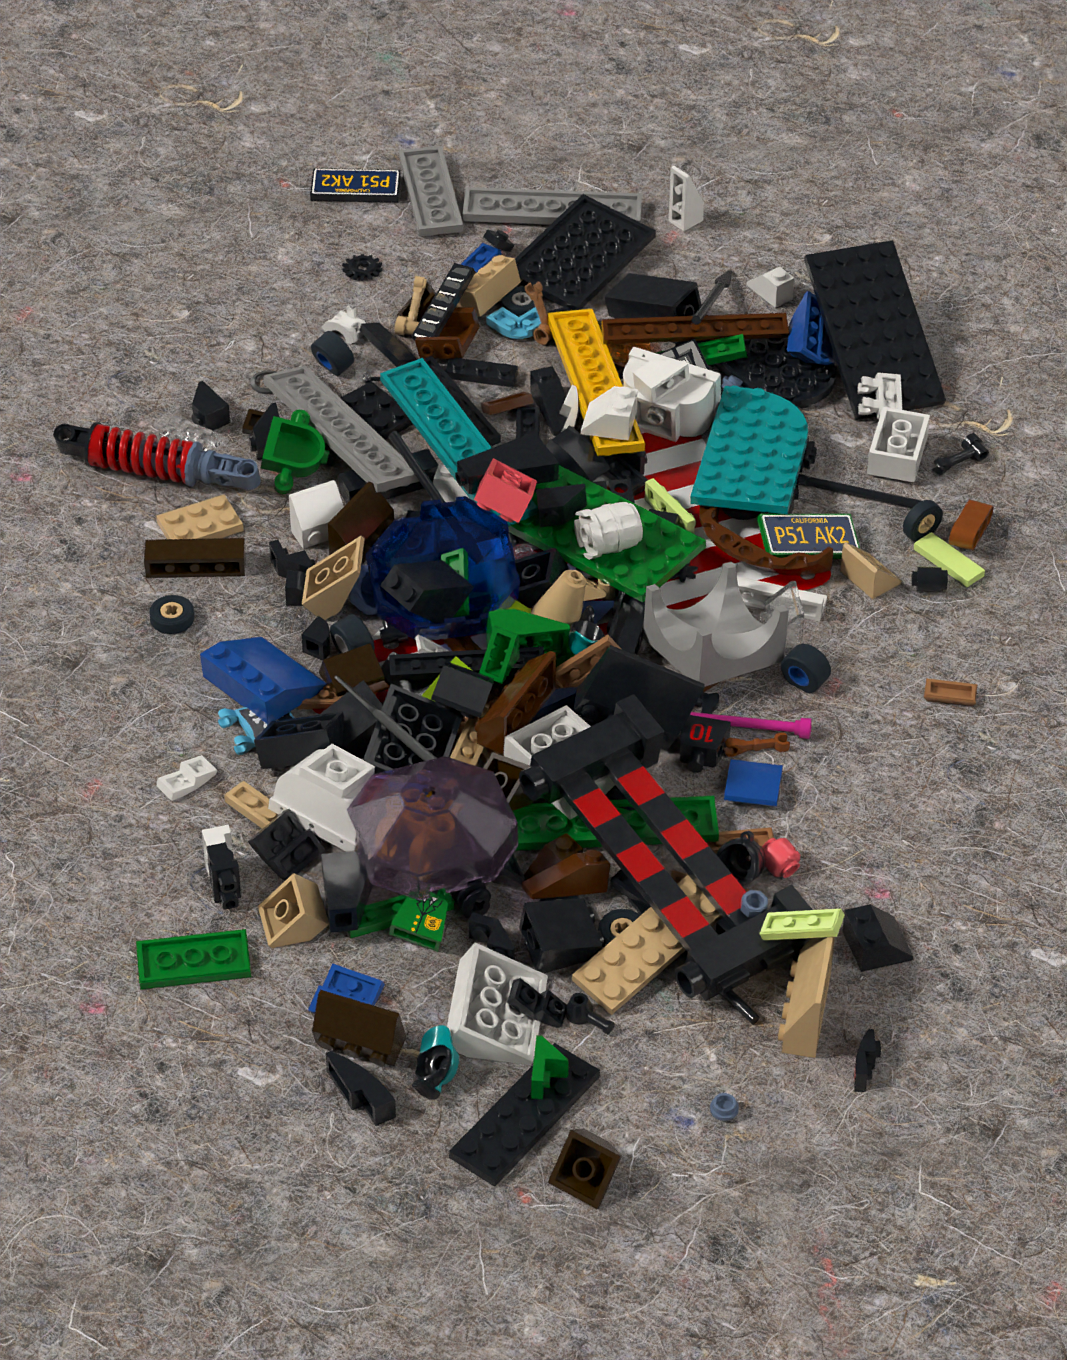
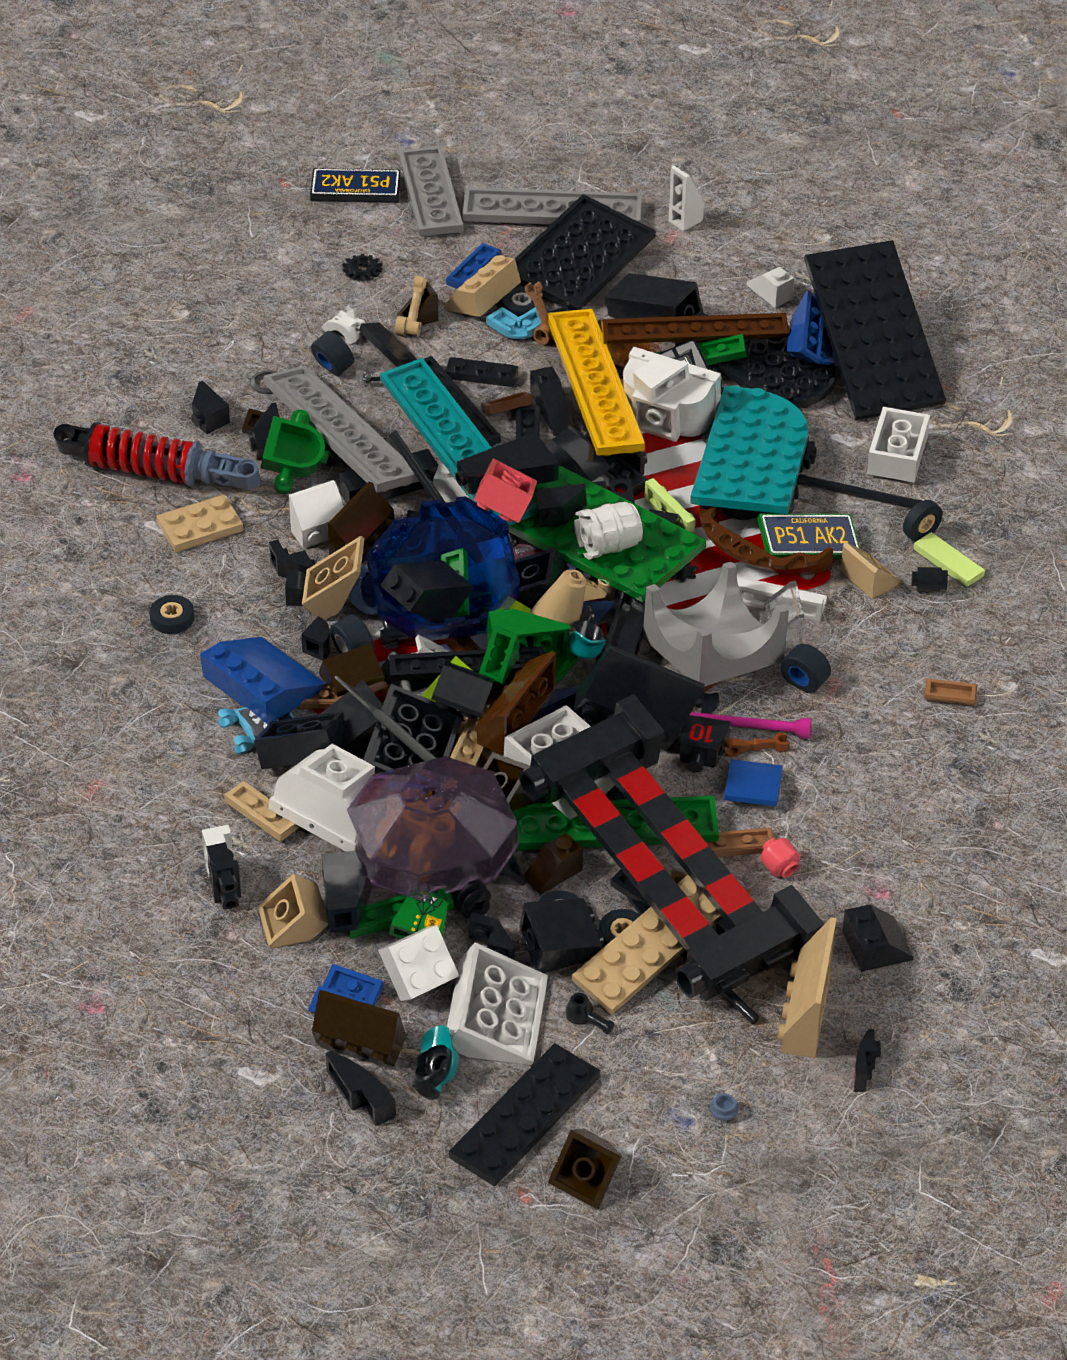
green tile [136,929,251,990] -> none
dark brown brick [144,538,246,578] -> none
white slope [157,755,217,801] -> none
clear plate [158,416,223,451] -> none
black slope [248,809,325,881] -> none
black plate [341,381,414,440] -> none
tile [411,263,476,341] -> none
reddish brown panel [415,307,480,359] -> none
black plate [483,229,514,252] -> none
black slope [507,978,567,1028] -> none
reddish brown slope [522,850,610,899] -> none
green slope [531,1035,568,1099] -> none
medium nougat plate [556,635,621,689] -> none
white slope [559,385,578,431] -> none
white slope [581,386,638,441] -> none
black piece [692,270,732,325] -> none
black hair [716,831,766,887] -> none
sand blue plate [722,375,744,388] -> none
sand blue tile [741,890,768,918] -> none
yellowish green tile [760,909,845,940] -> none
white plate [858,373,902,419] -> none
black brick [932,433,989,476] -> none
dark orange beam [949,499,994,551] -> none
none -> white brick [378,925,459,1001]

